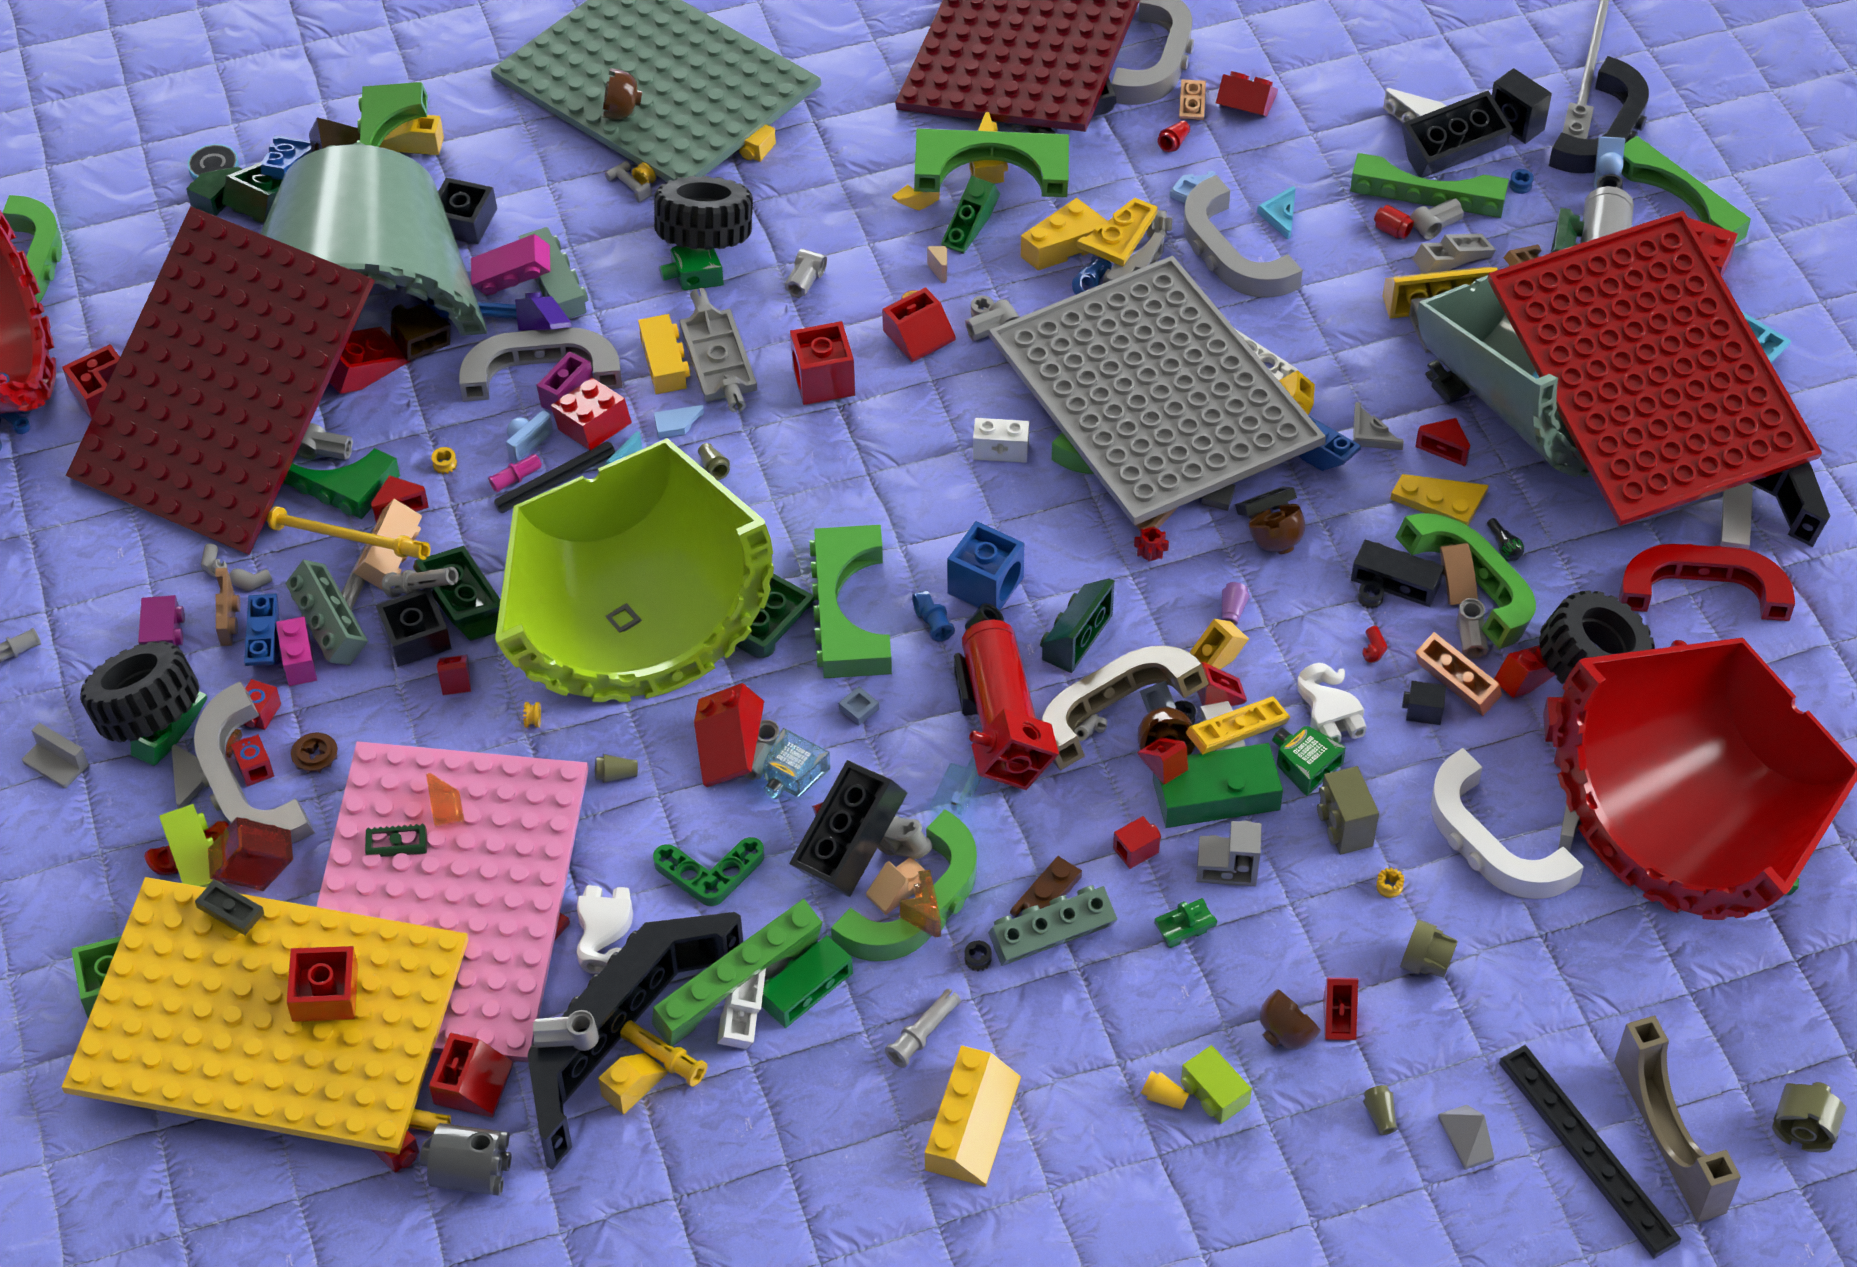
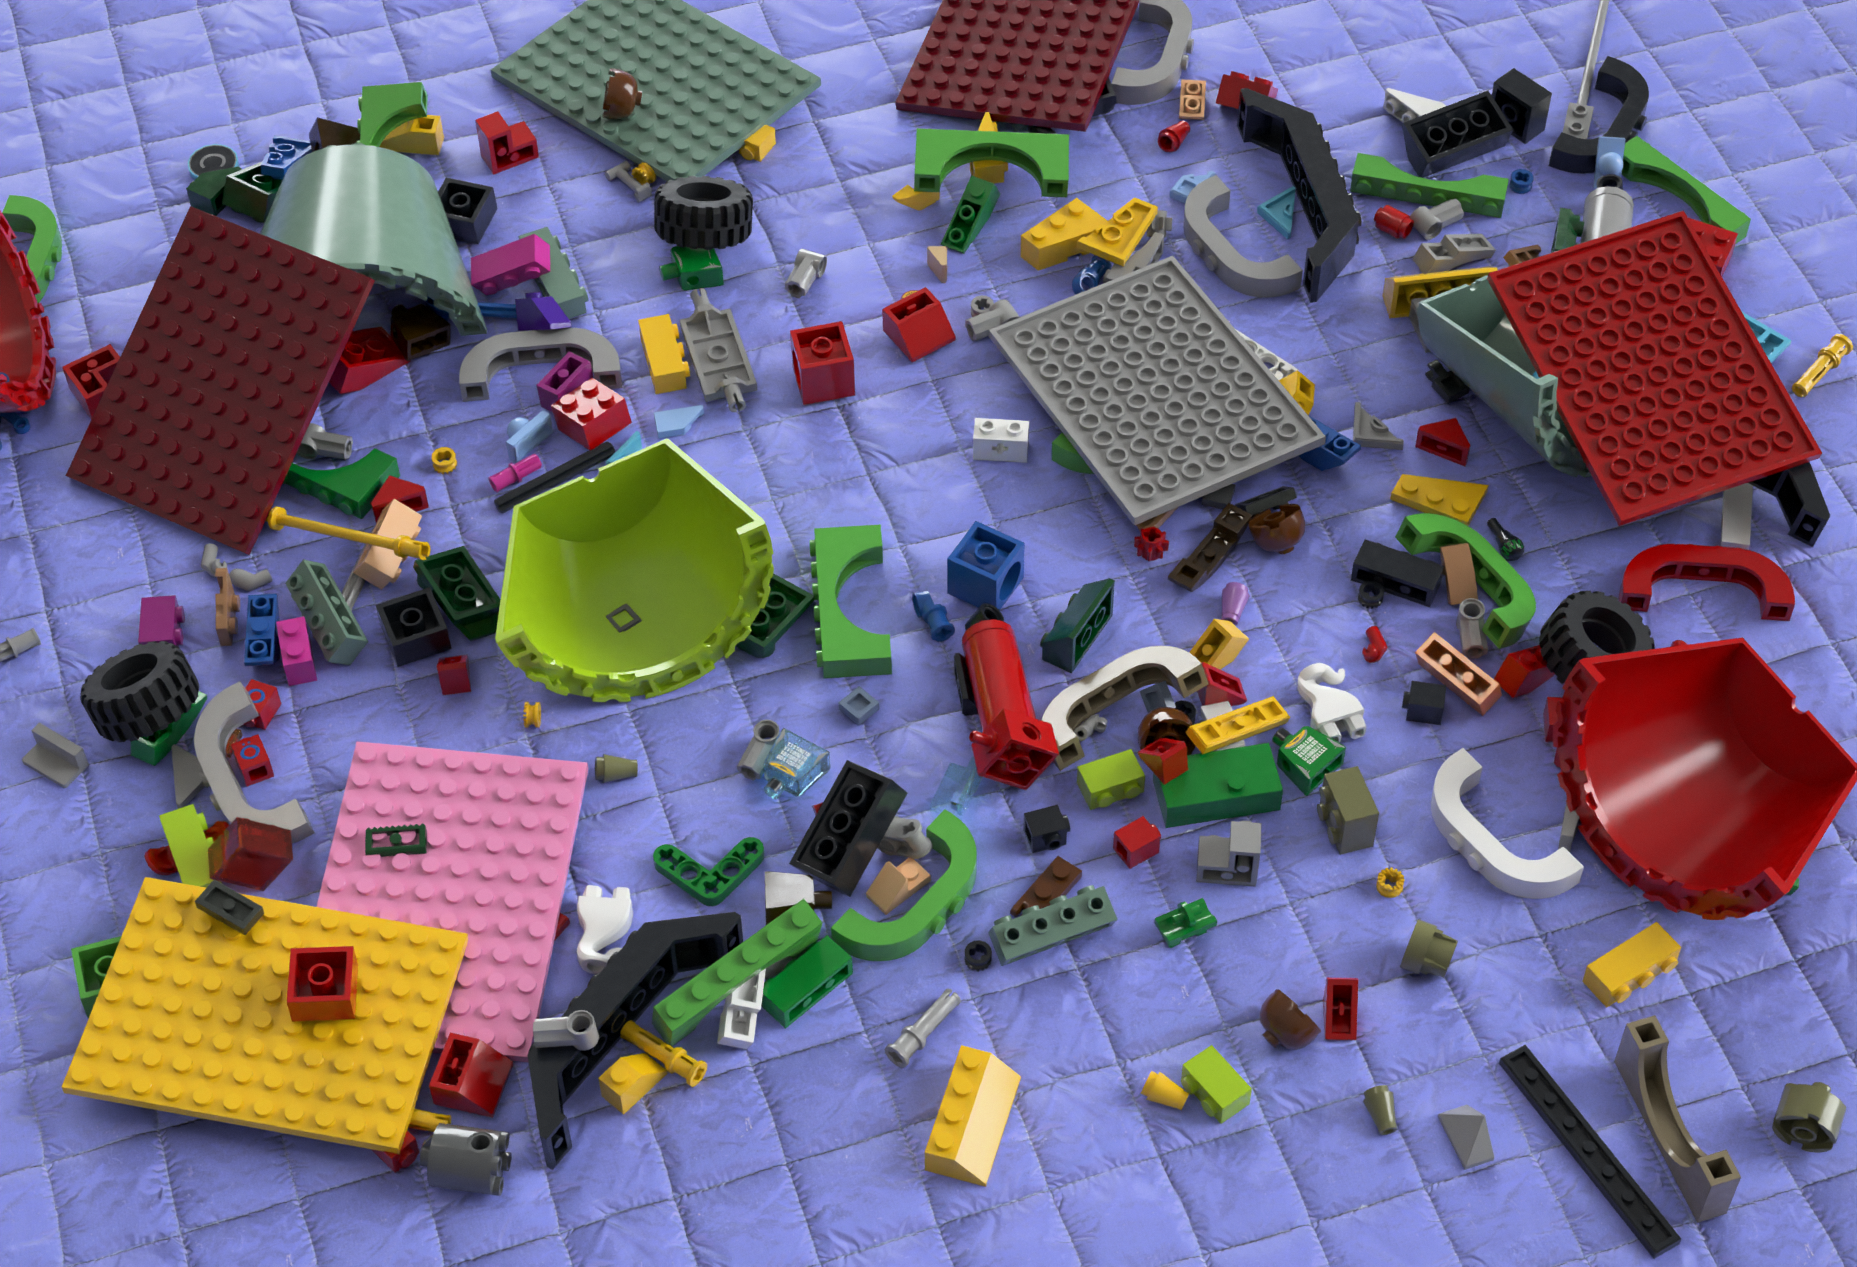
reddish brown gear [291,732,338,774] -> none
light grey pin [382,567,458,598] -> none
clear orange slope [426,773,465,827] -> none
red slope [694,683,765,787] -> none
olive cone [698,443,730,480] -> none
clear orange slope [899,870,941,938] -> none
none -> red brick [475,111,539,175]
none -> torso [765,871,832,925]
none -> black brick [1023,805,1070,853]
none -> lime brick [1077,749,1145,810]
none -> dark brown slope [1168,503,1252,592]
none -> black slope [1237,88,1362,303]
none -> yellow brick [1582,922,1681,1008]
none -> yellow pin [1792,334,1853,397]

